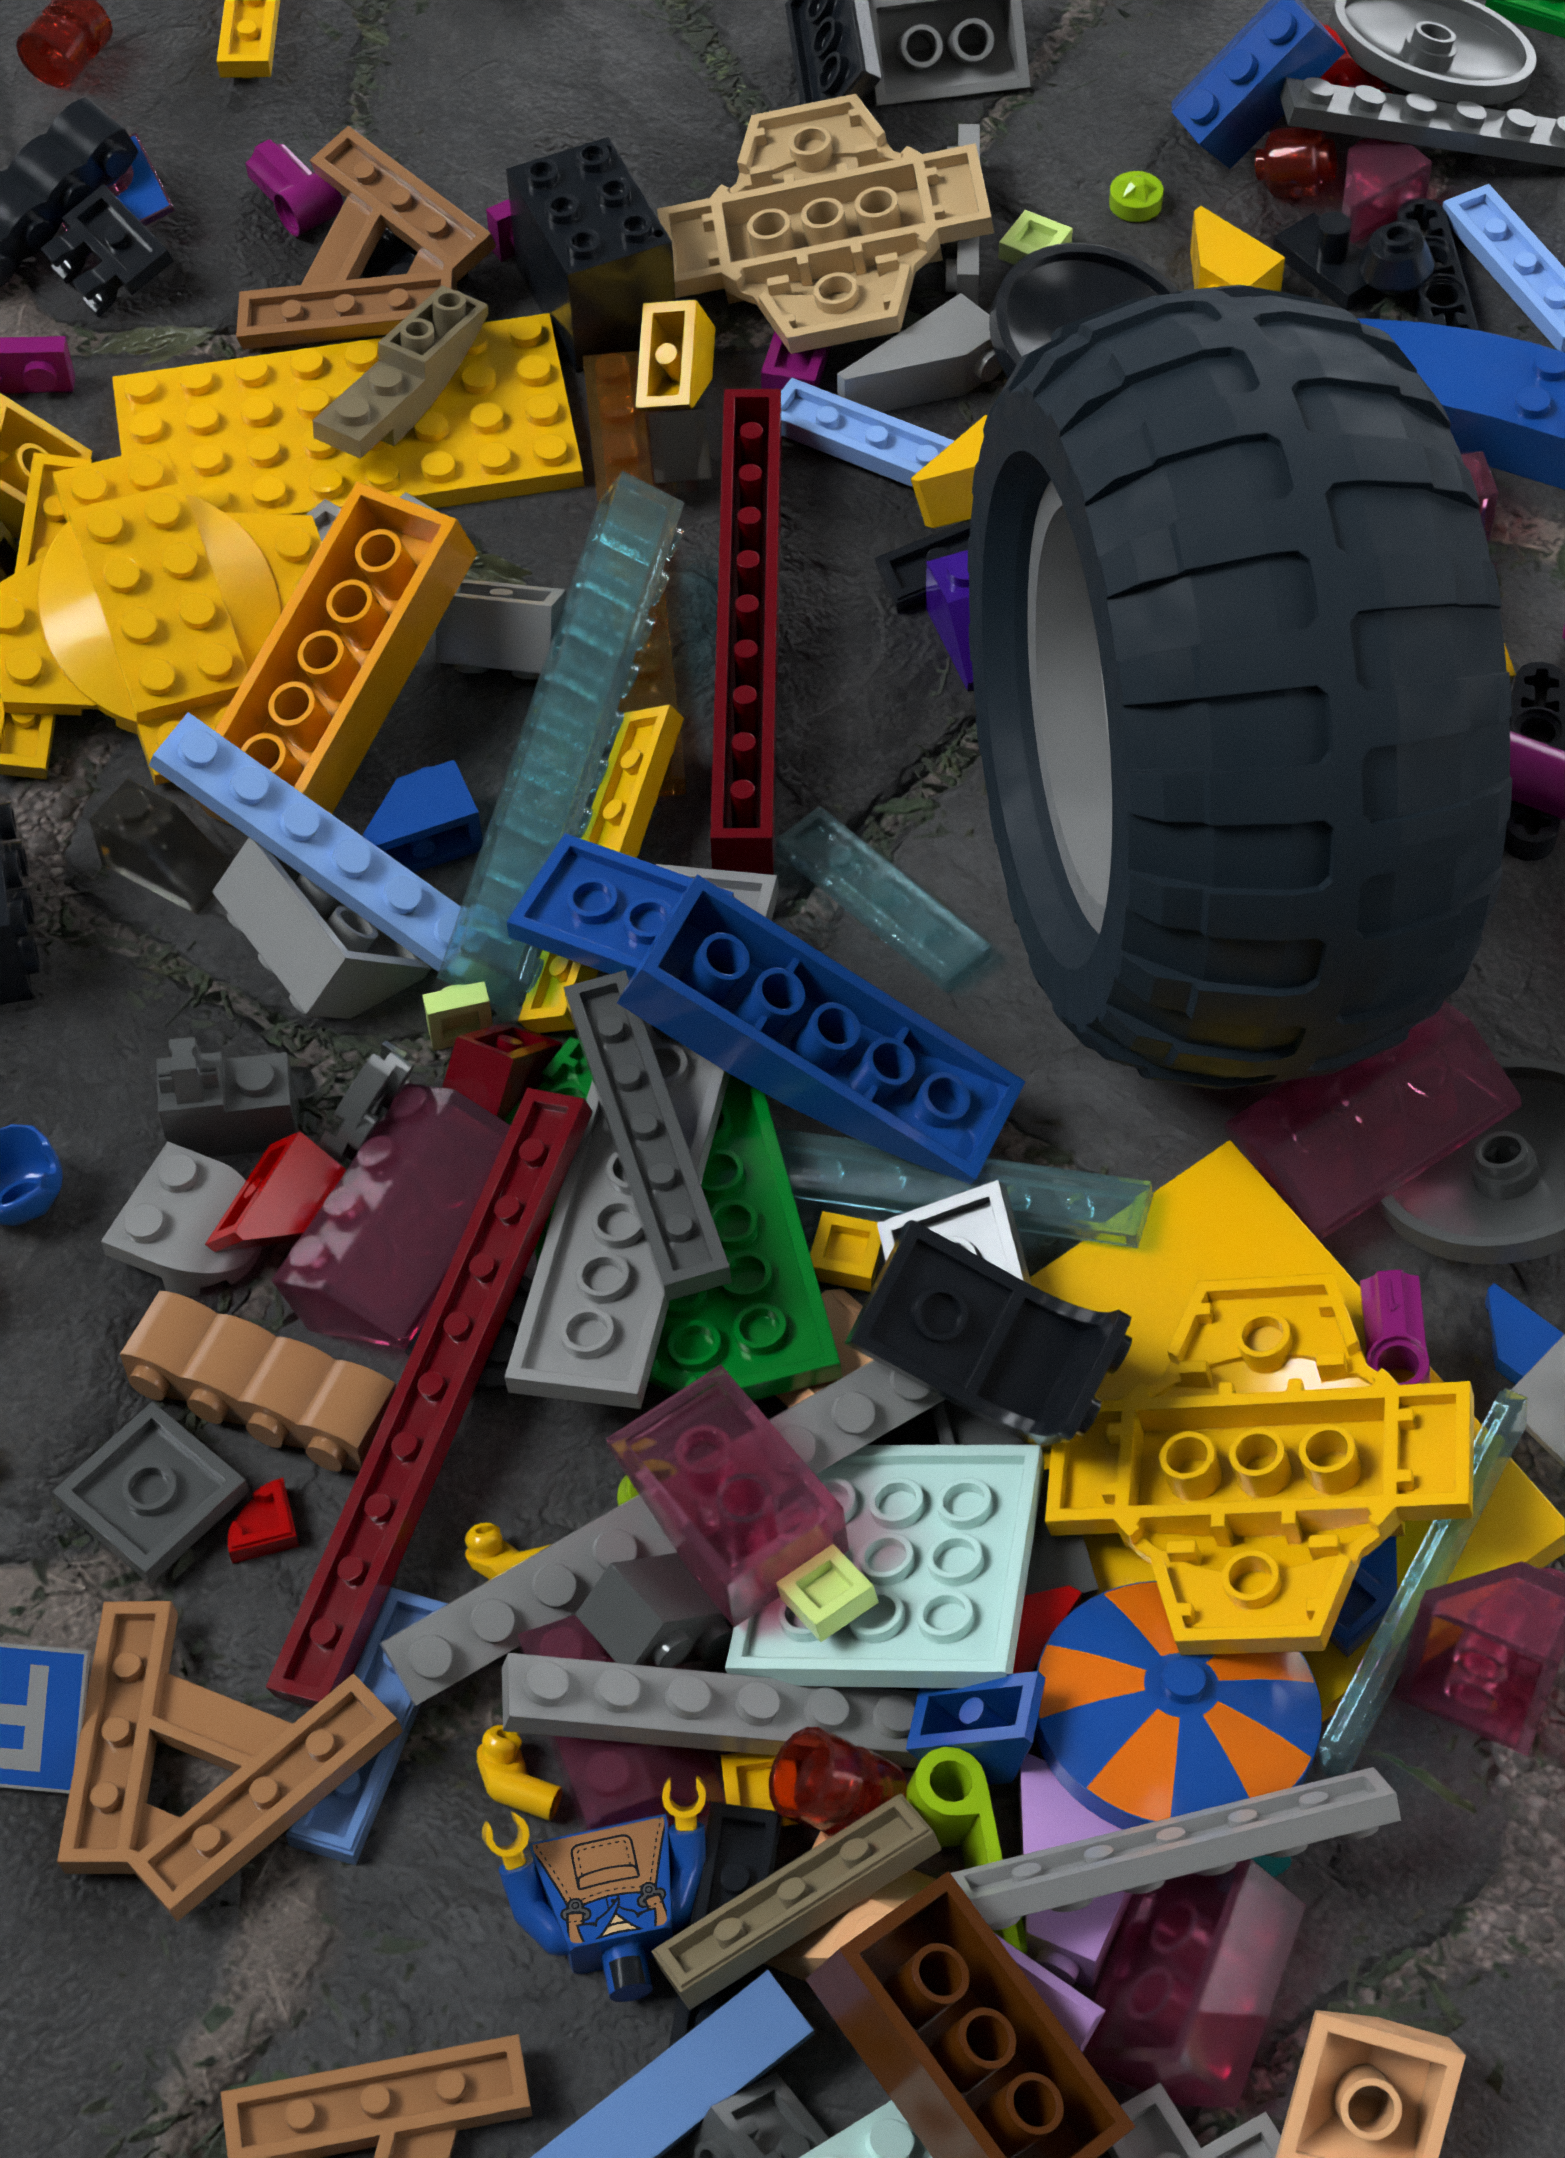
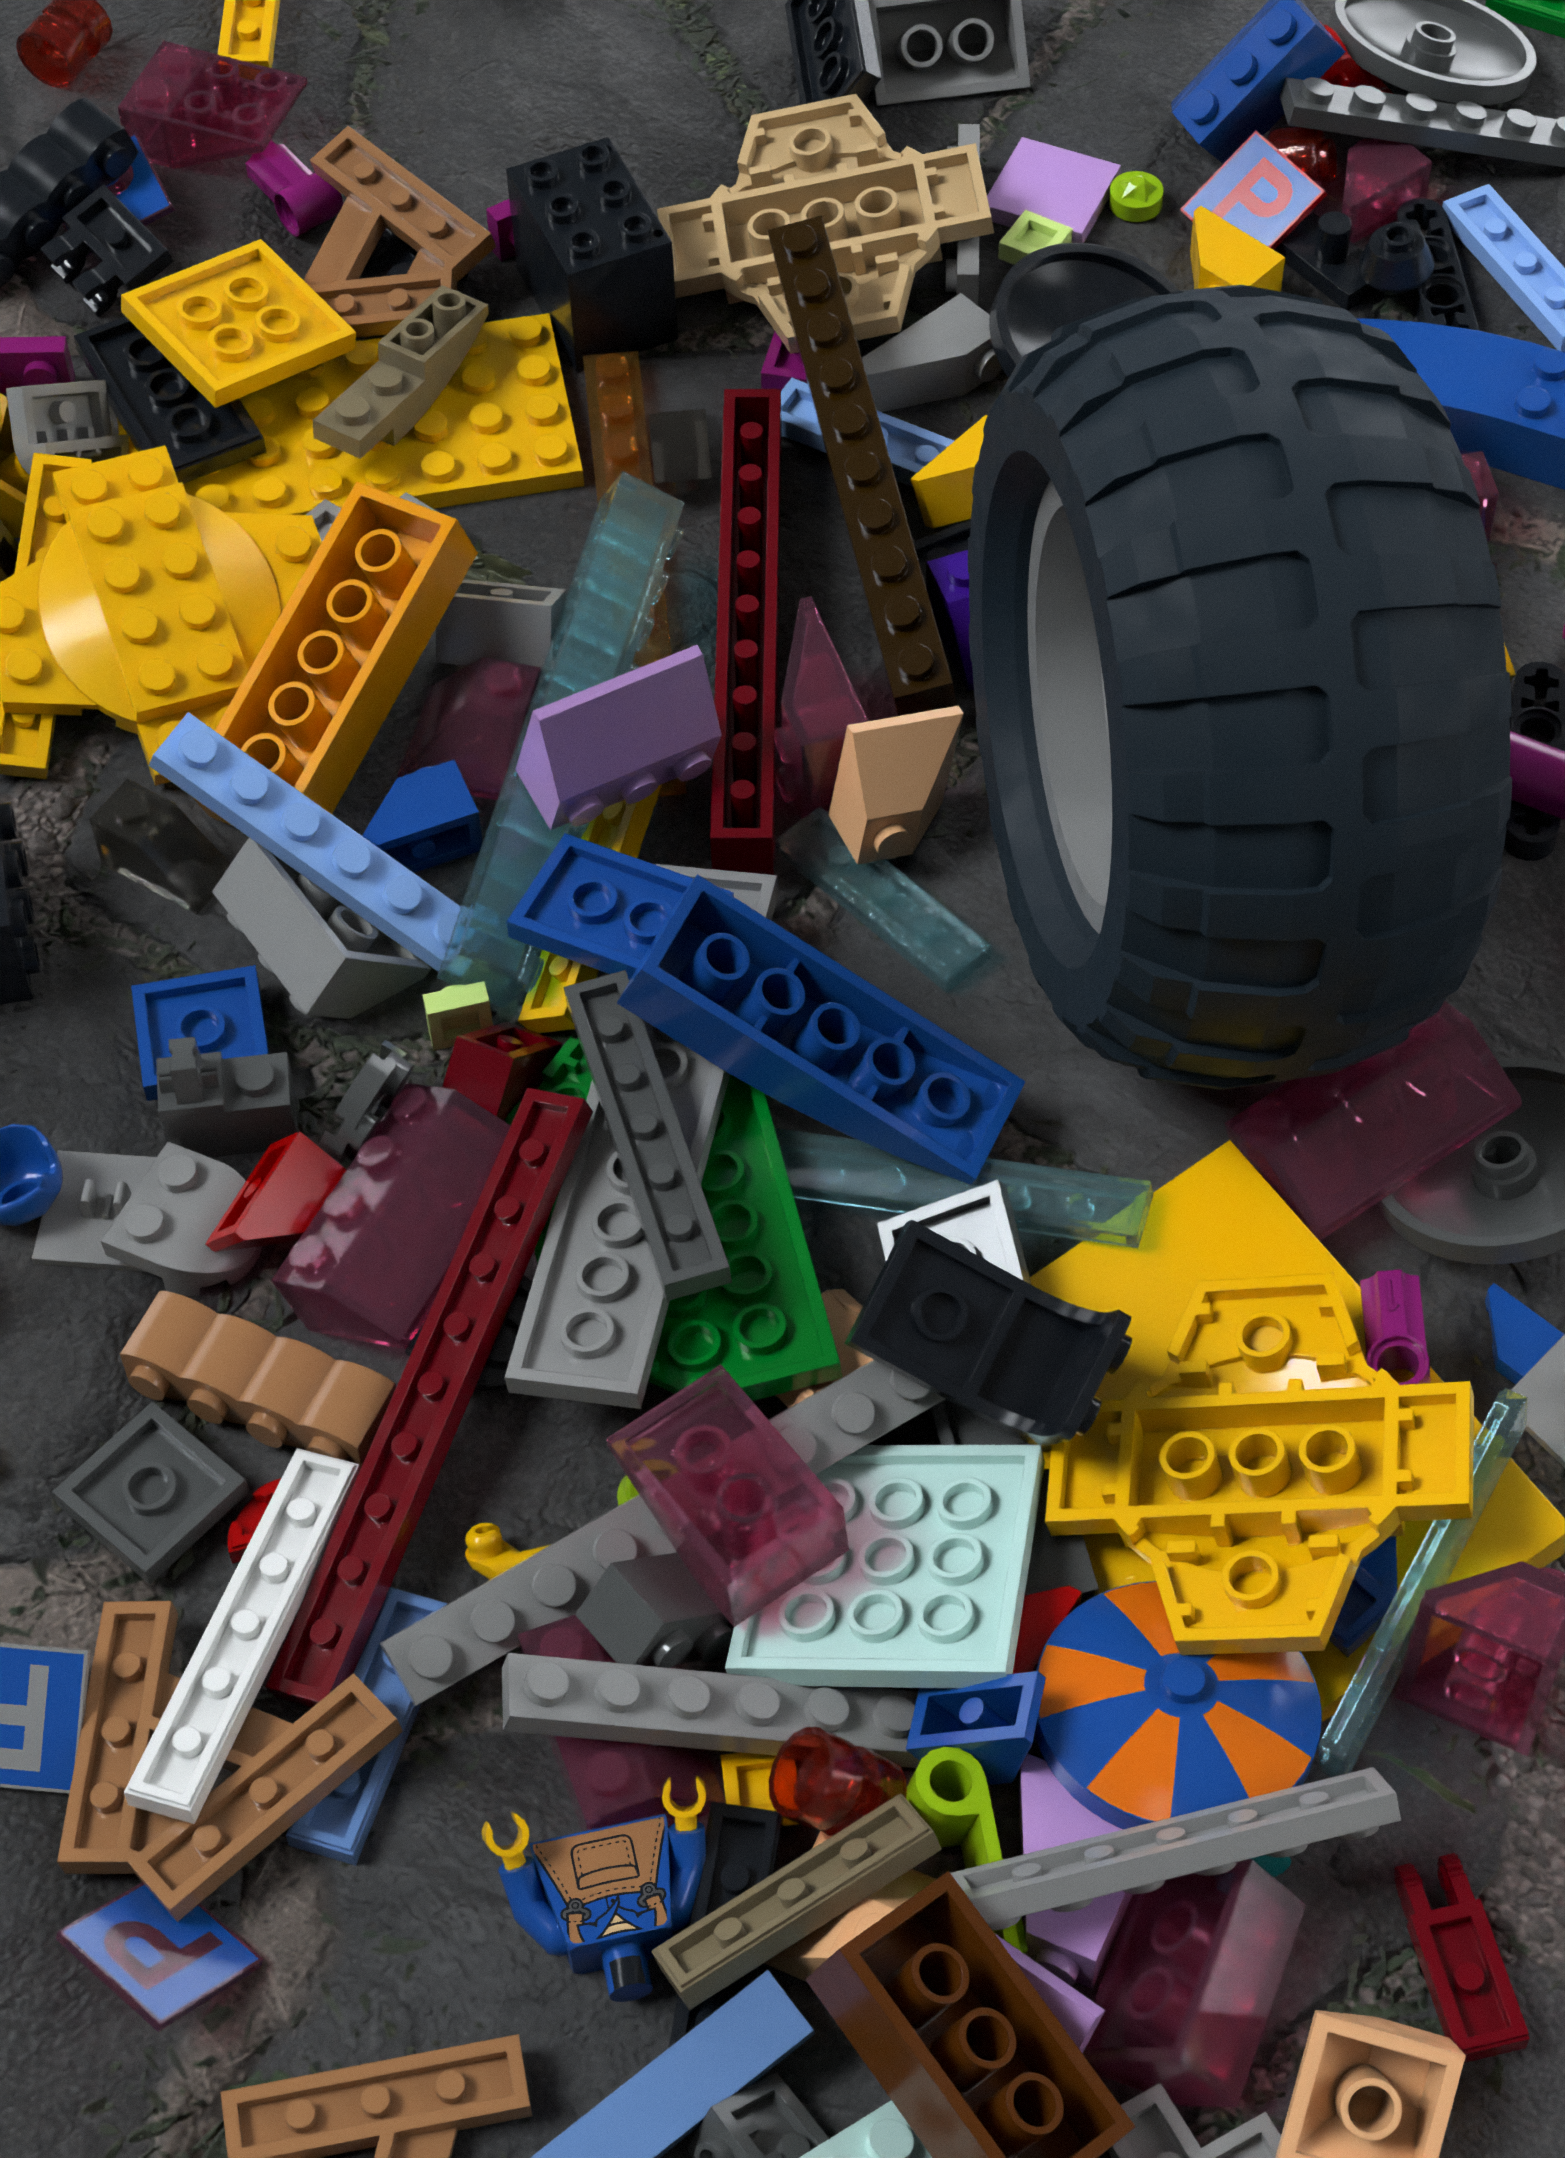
yellow arm [476,1725,563,1821] -> none
yellow slope [636,300,716,412] -> none
yellowish green plate [776,1544,879,1642] -> none
yellow plate [810,1211,883,1292] -> none
none -> light grey slope [6,379,129,475]
none -> light grey piece [32,1150,157,1272]
none -> piece [56,1882,264,2032]
none -> black tile [74,316,266,484]
none -> clear pink slope [118,41,308,169]
none -> yellow plate [121,239,356,408]
none -> white tile [124,1448,360,1824]
none -> blue plate [131,965,269,1101]
none -> clear pink slope [397,657,545,803]
none -> lavender slope [515,645,722,830]
none -> dark brown brick [767,215,957,716]
none -> clear pink slope [774,596,868,823]
none -> light nougat slope [828,705,964,865]
none -> lavender tile [987,137,1121,243]
none -> piece [1180,131,1328,250]
none -> dark red hinge [1394,1853,1530,2063]

